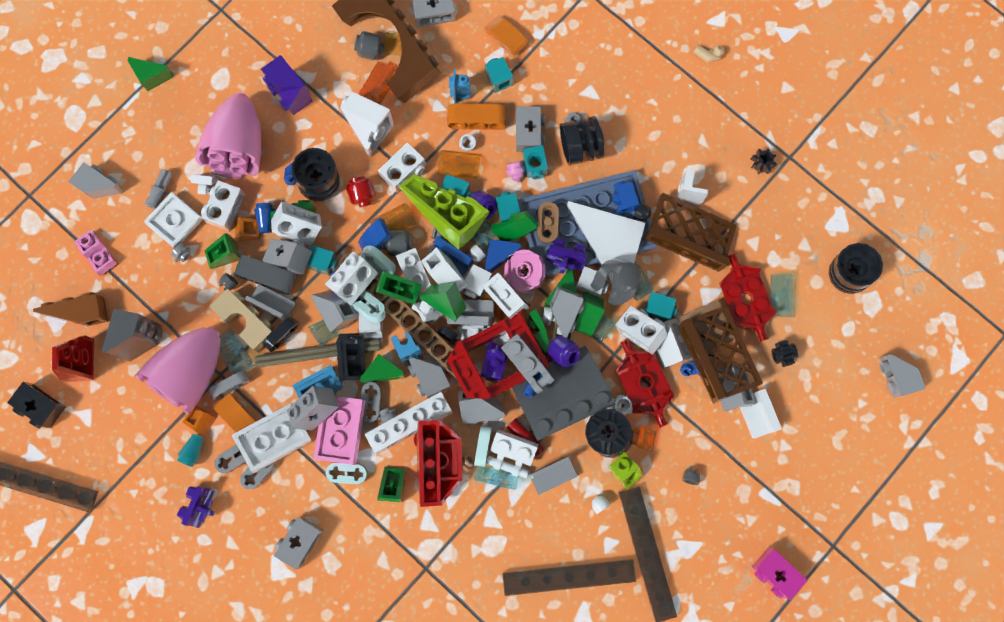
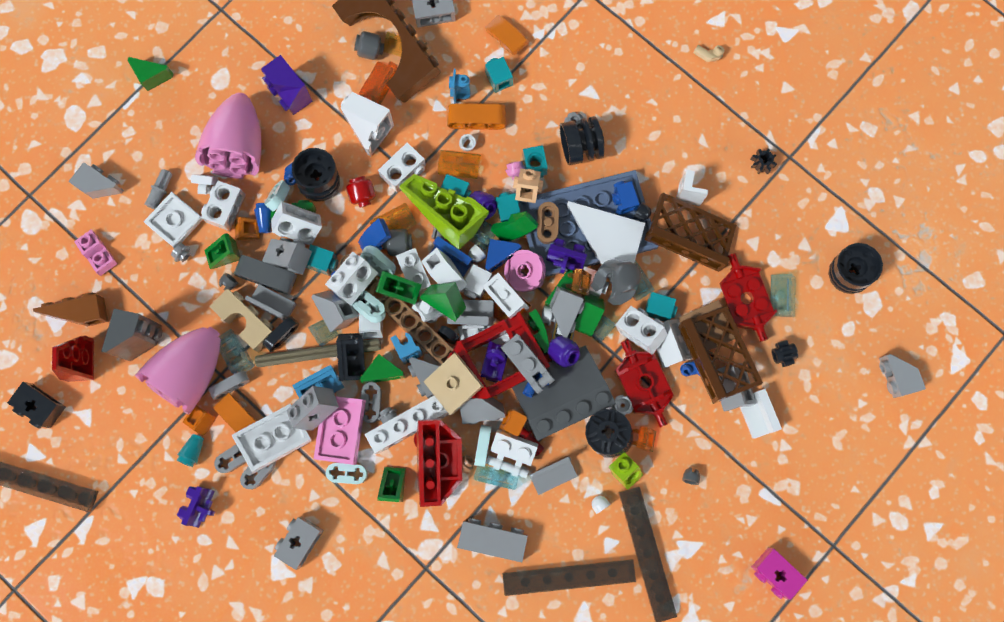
light grey brick [516,106,545,152] -> none
none -> light aqua beam [264,180,291,211]
none -> tan plate [423,353,484,415]
none -> light grey brick [457,518,528,563]
none -> orange slope [499,409,527,436]
none -> light nougat brick [513,168,544,203]
none -> clear orange tile [566,269,592,295]

